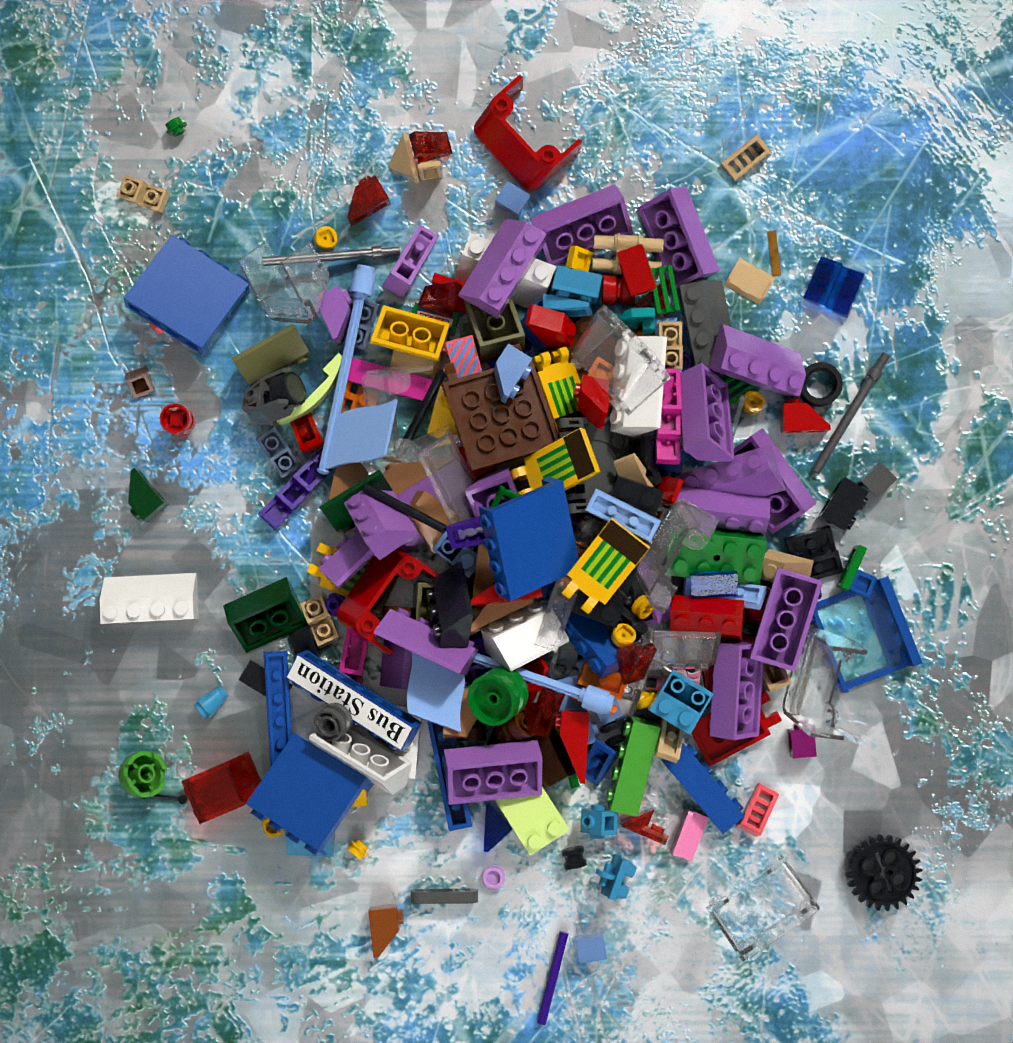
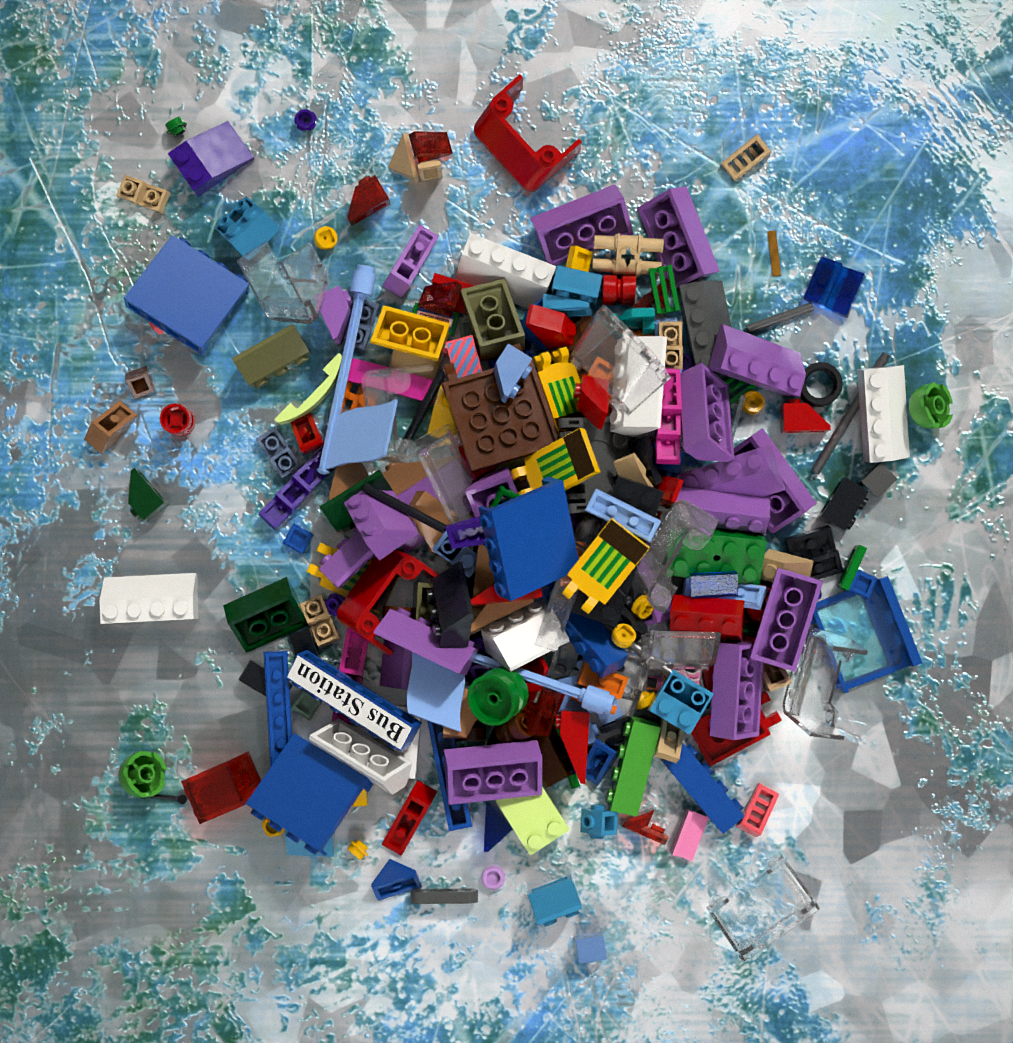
dark azure cone [193,686,229,719] -> none
dark grey piece [242,368,306,426] -> none
flat silver bar [262,246,400,266] -> none
dark grey wheel [314,703,353,741] -> none
dark orange slope [368,904,404,958] -> none
medium lavender slope [458,219,547,319] -> none
medium blue panel [495,181,530,219] -> none
dark purple bar [537,931,569,1025] -> none
black wheel [561,846,587,870] -> none
dark azure hips [595,853,637,901] -> none
red slope [616,244,656,297] -> none
clear red slope [616,643,657,685] -> none
tan piece [724,258,775,305] -> none
magenta brick [787,723,817,759] -> none
black gear [845,834,923,911] -> none
none -> medium nougat slope [84,401,137,454]
none -> slope [167,121,254,197]
none -> dark azure slope [214,196,280,261]
none -> blue tile [283,523,314,555]
none -> sand green tile [291,689,322,721]
none -> dark purple plate [294,109,317,131]
none -> blue slope [371,859,422,901]
none -> red slope [381,780,438,856]
none -> dark azure slope [528,874,583,927]
none -> dark grey bar [746,302,814,334]
none -> white slope [857,365,910,463]
none -> bright green cylinder [908,382,953,429]

